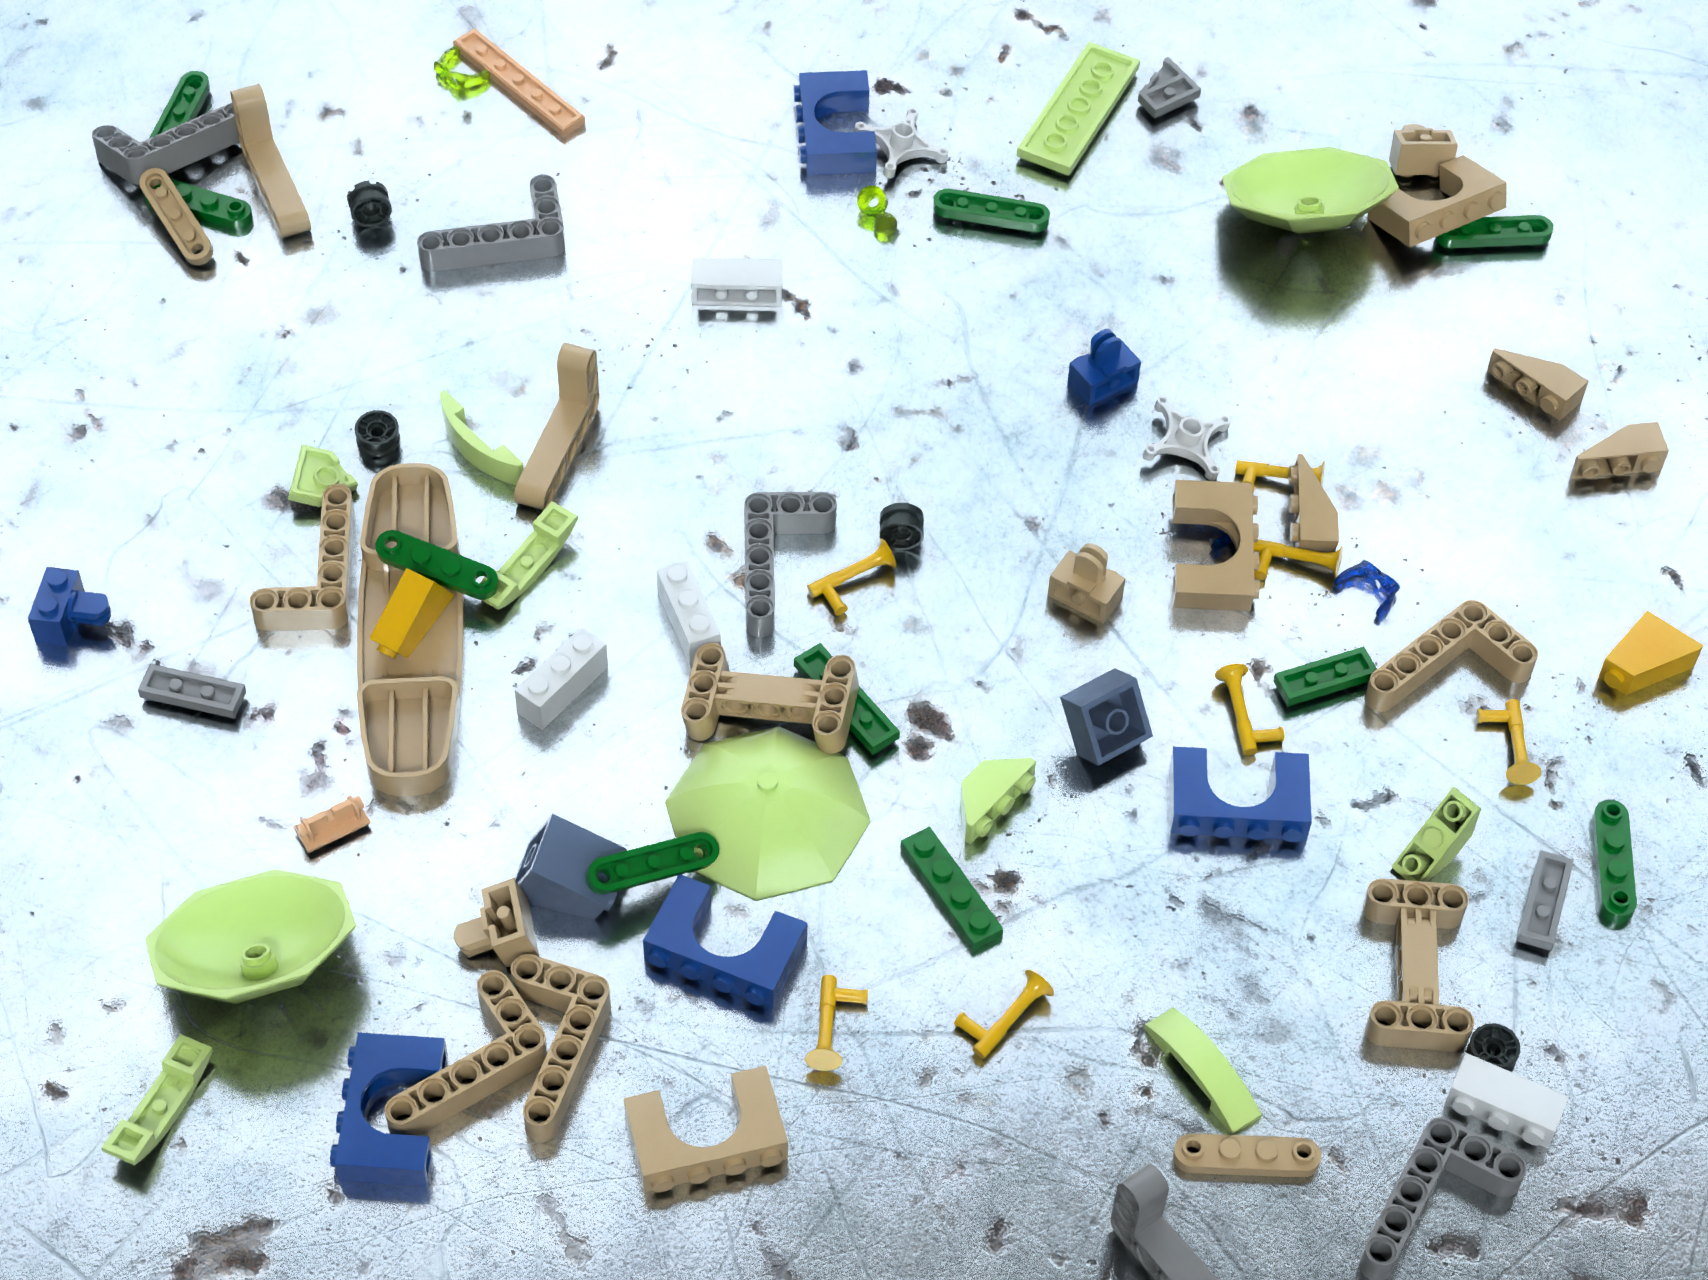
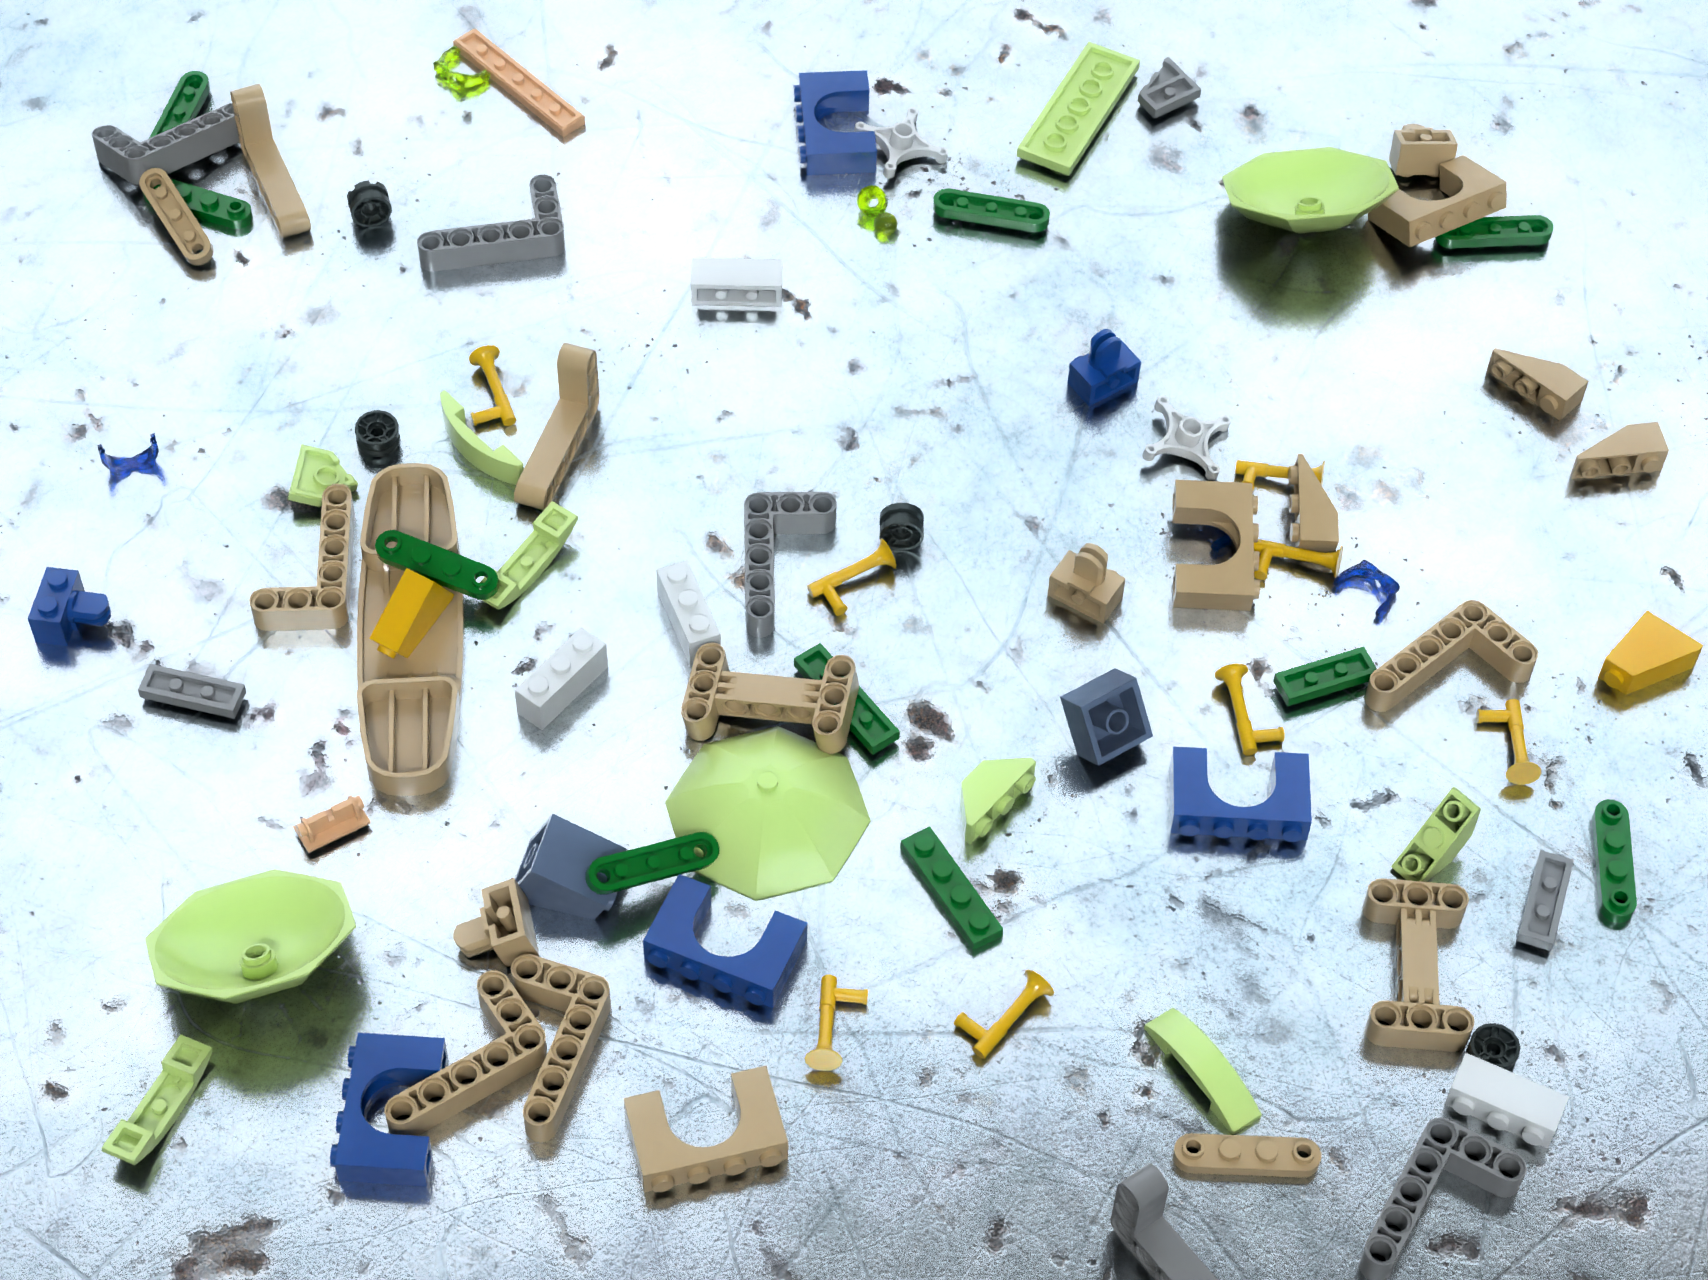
none -> clear blue cap [97,433,159,476]
none -> yellow piece [469,345,517,426]

